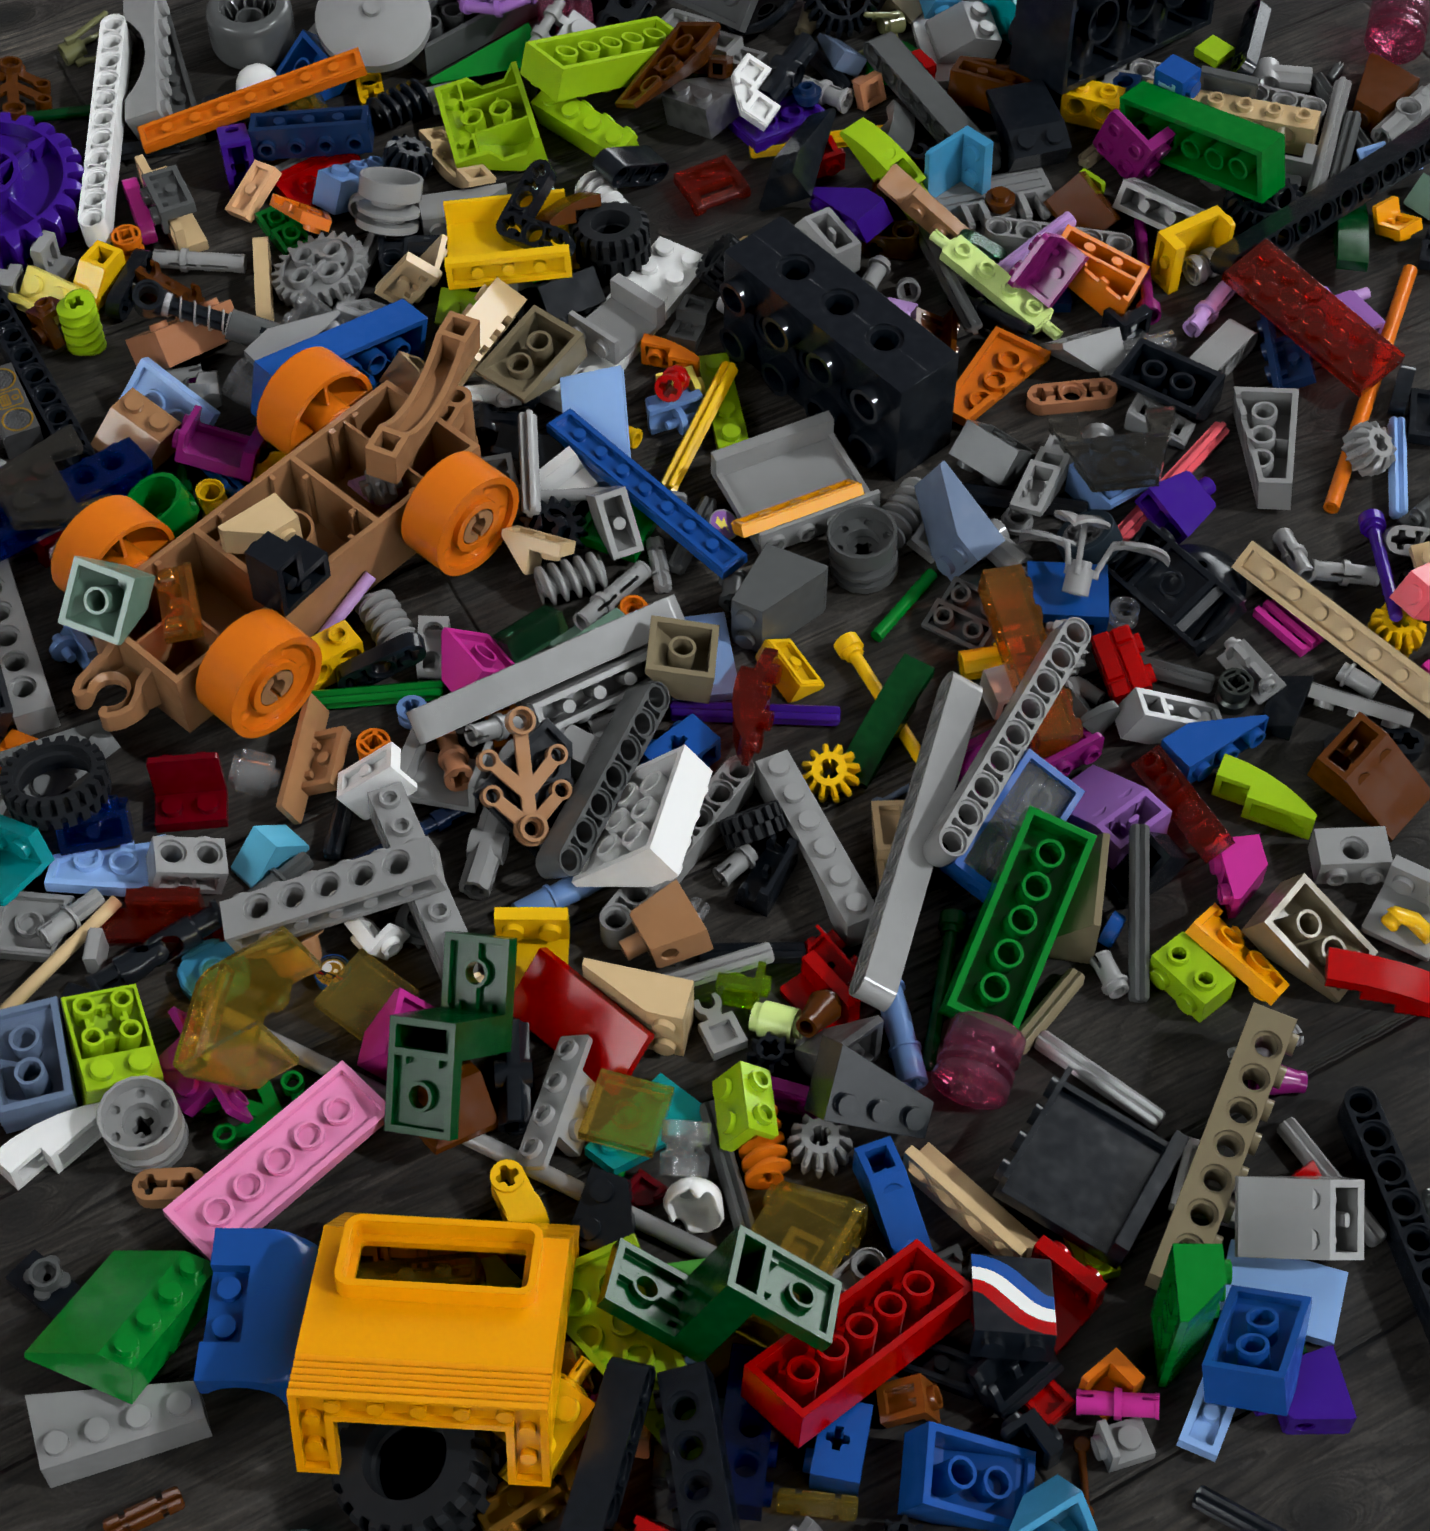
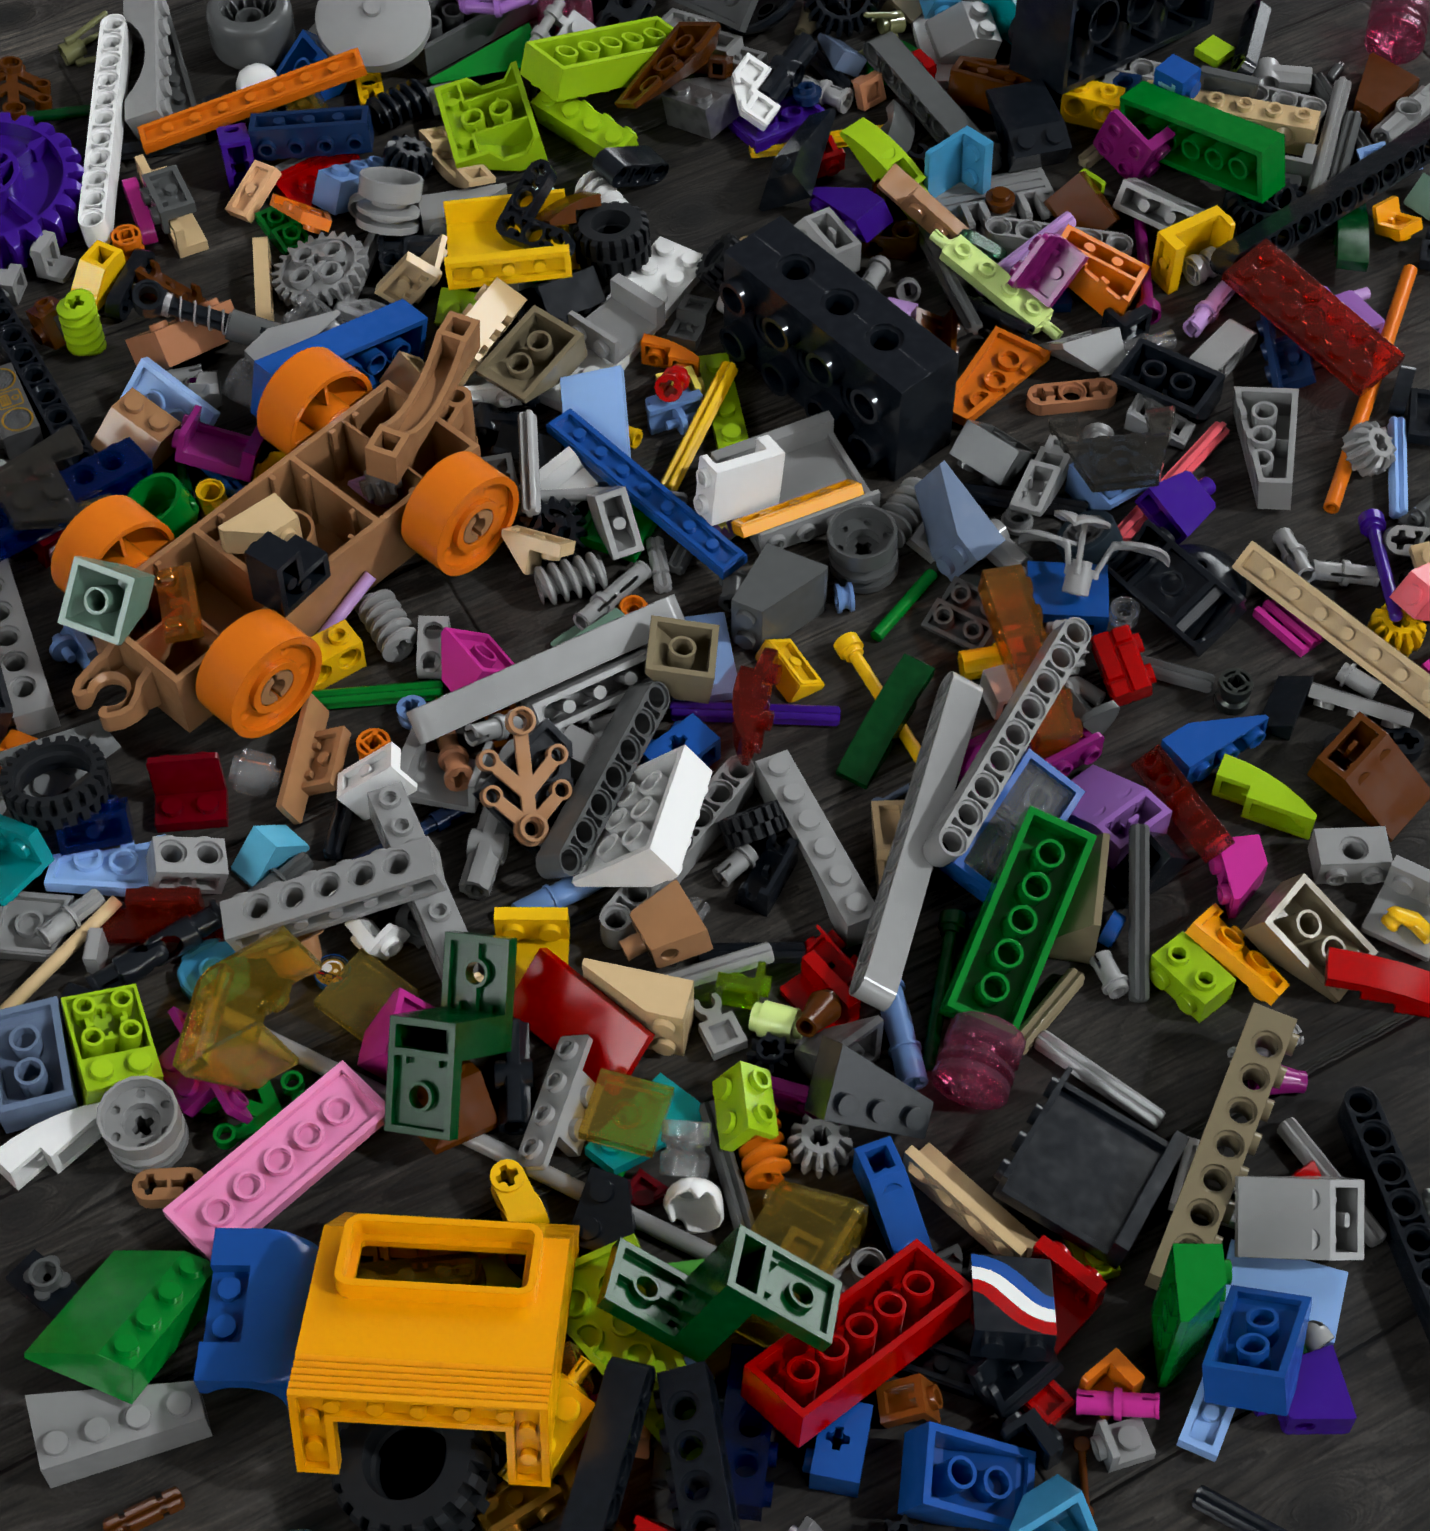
light yellow bracket [7,265,83,325] -> none
light grey pin [152,248,247,273] -> none
black beam [335,632,426,688] -> none
clear green slope [492,604,569,664] -> none
clear red plate [673,154,751,216] -> none
clear yellow axle [776,1488,859,1521] -> none
yellow gear [802,743,861,803] -> none
light grey slope [1115,687,1222,744] -> none
light grey hinge [1217,637,1287,705] -> none
none -> white panel [693,435,785,526]
none -> medium blue bush [833,582,855,614]
none -> light grey hinge [1304,1320,1335,1353]

